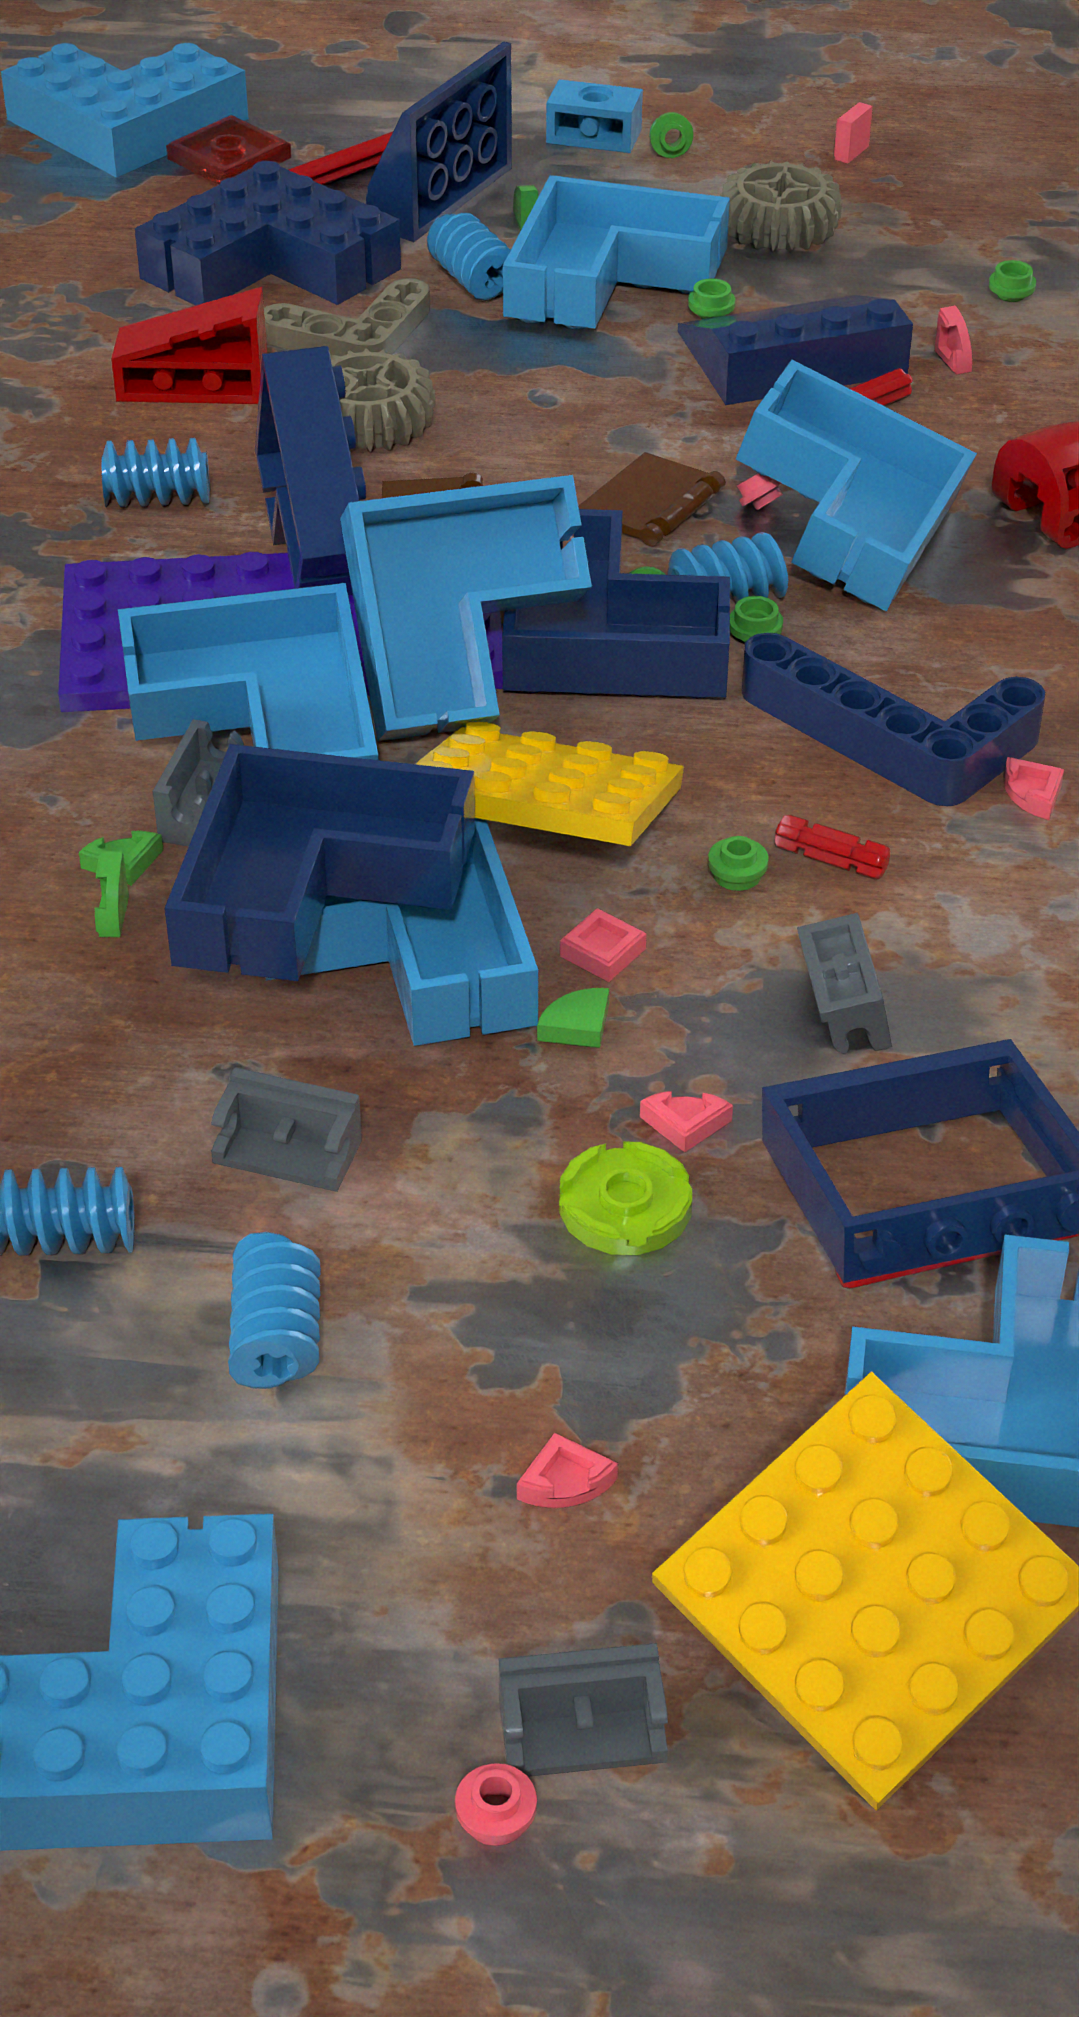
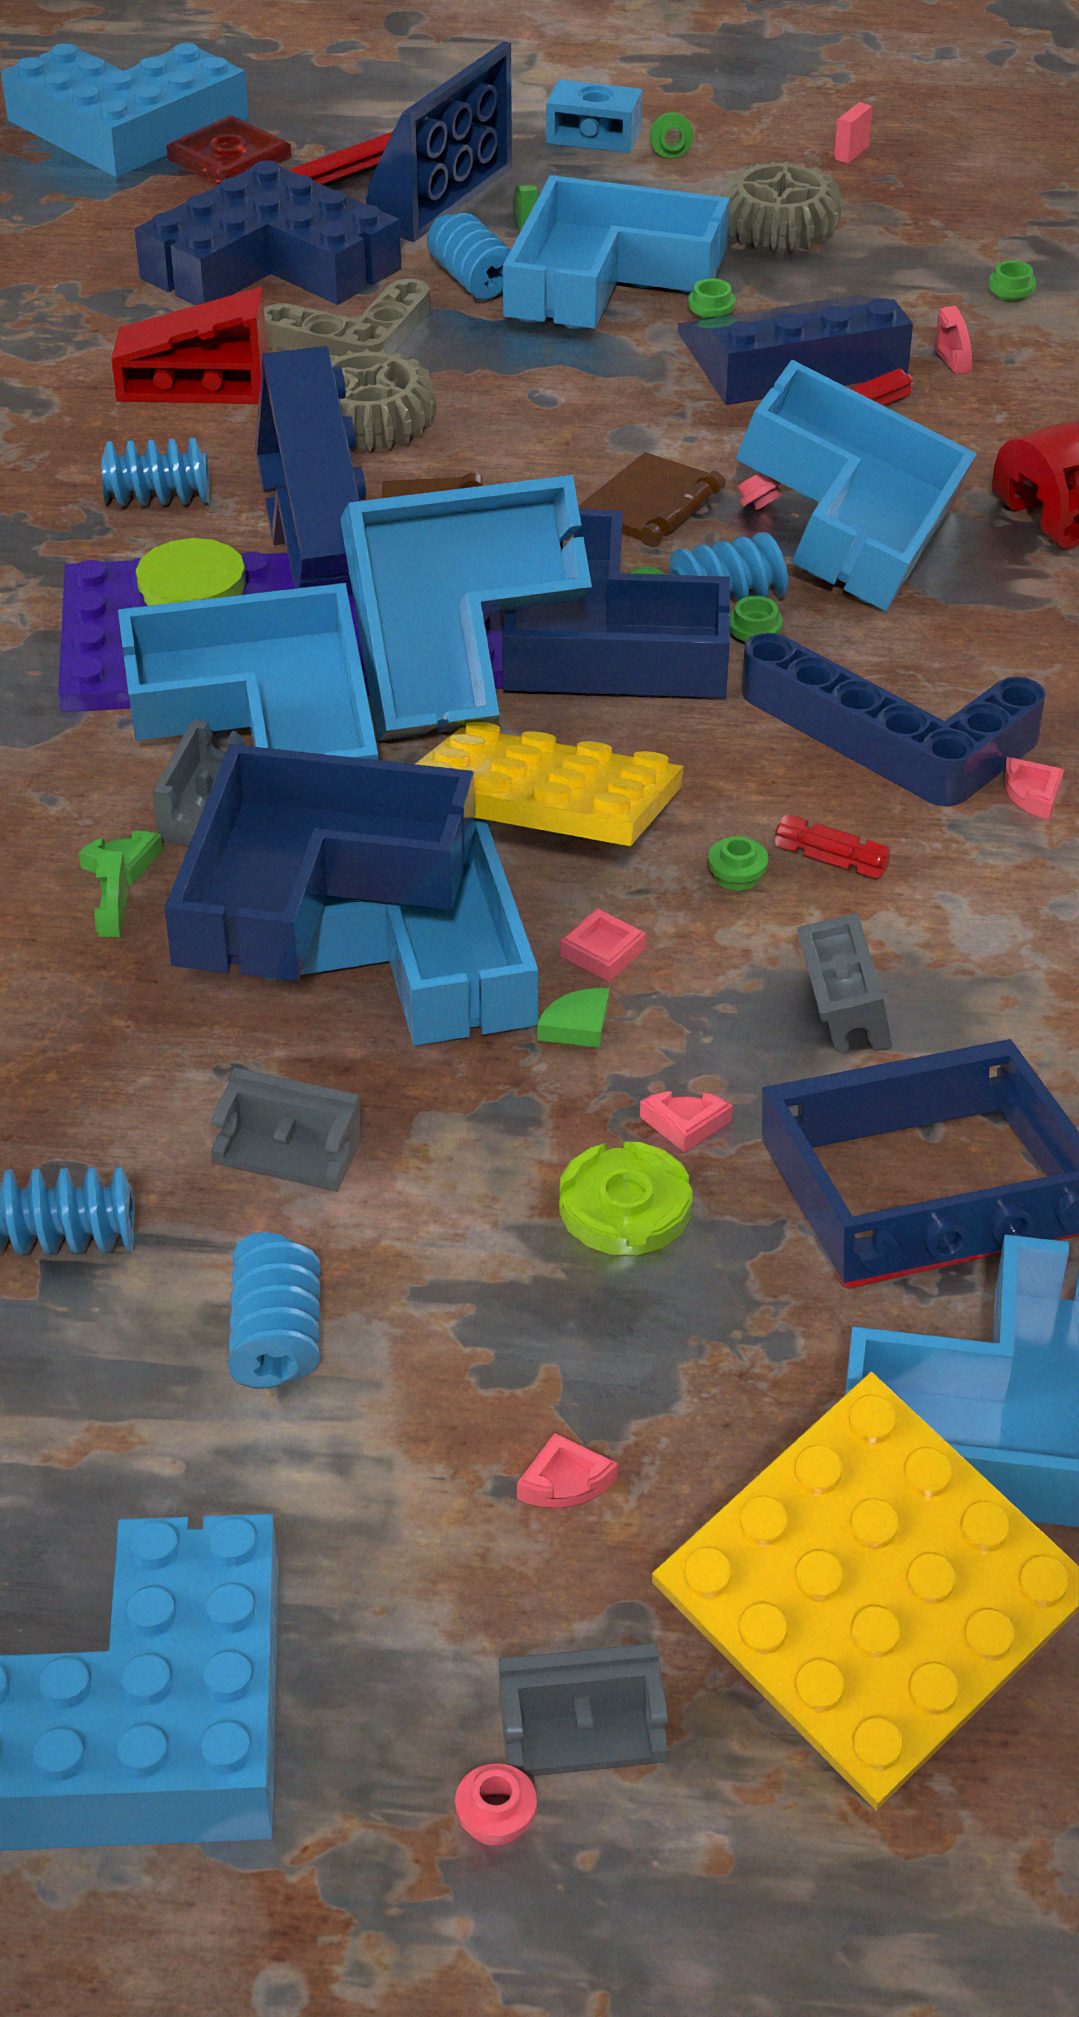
none -> lime tile [136,538,246,606]

